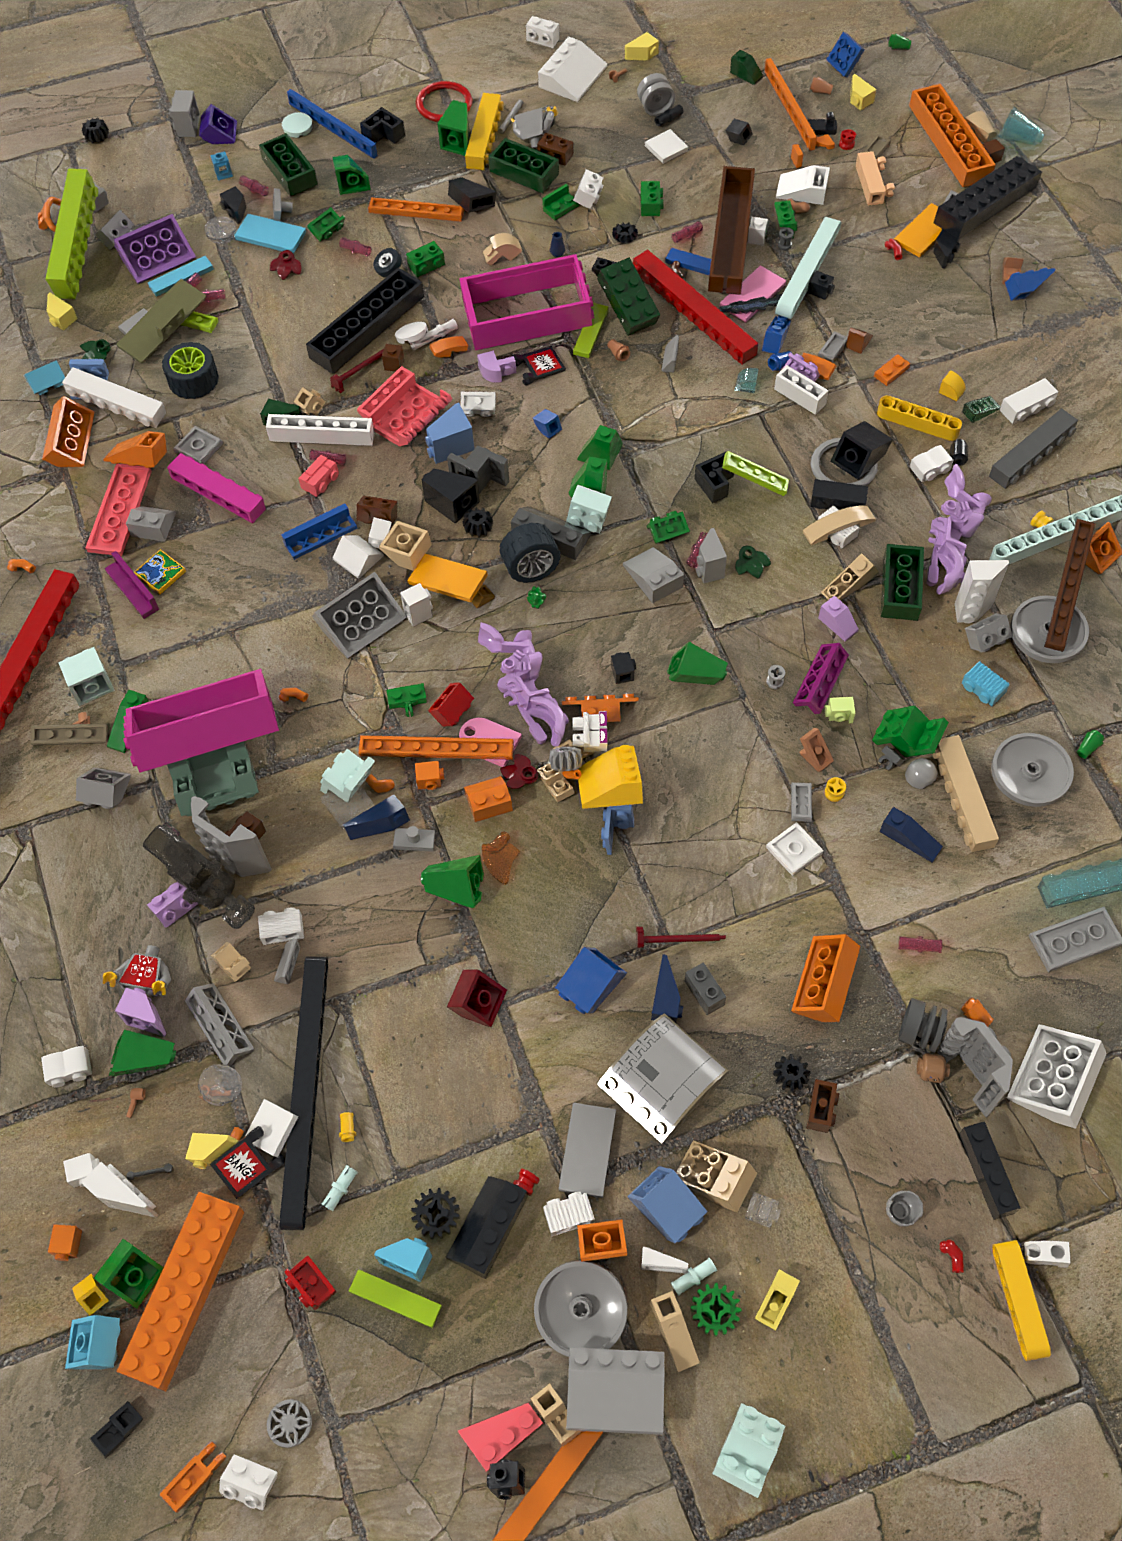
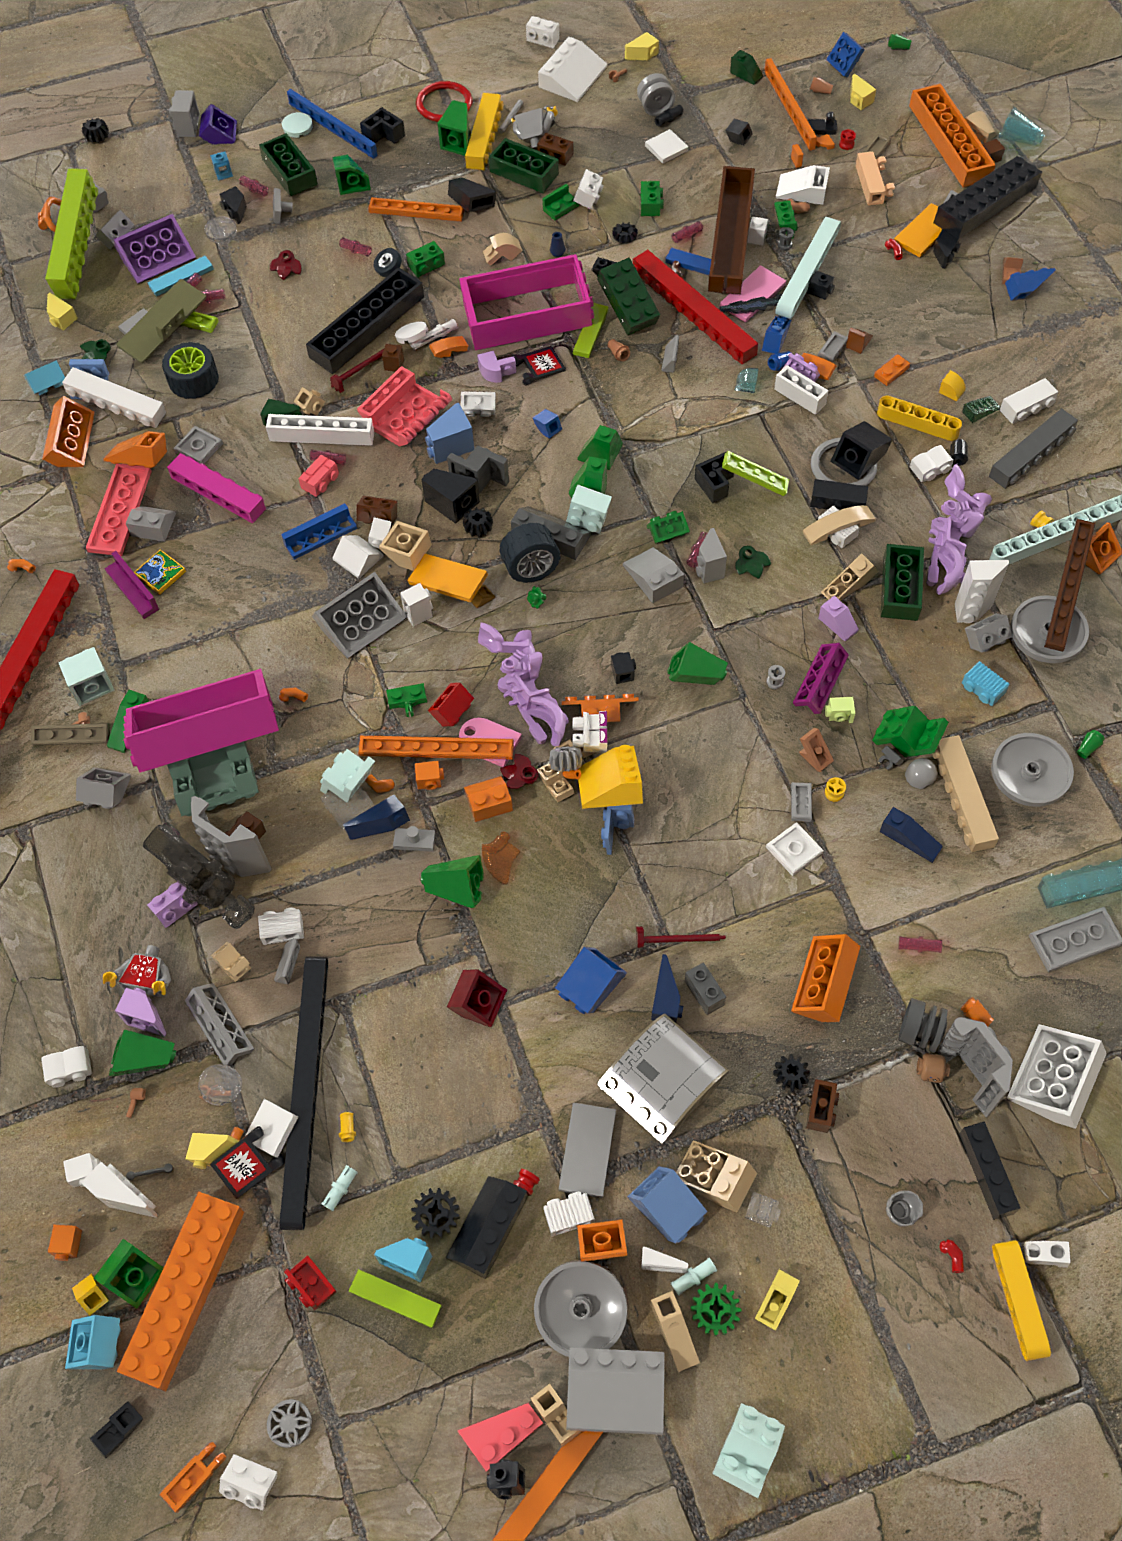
medium azure tile [234,214,306,254] -> none
green bracket [307,207,345,242] -> none

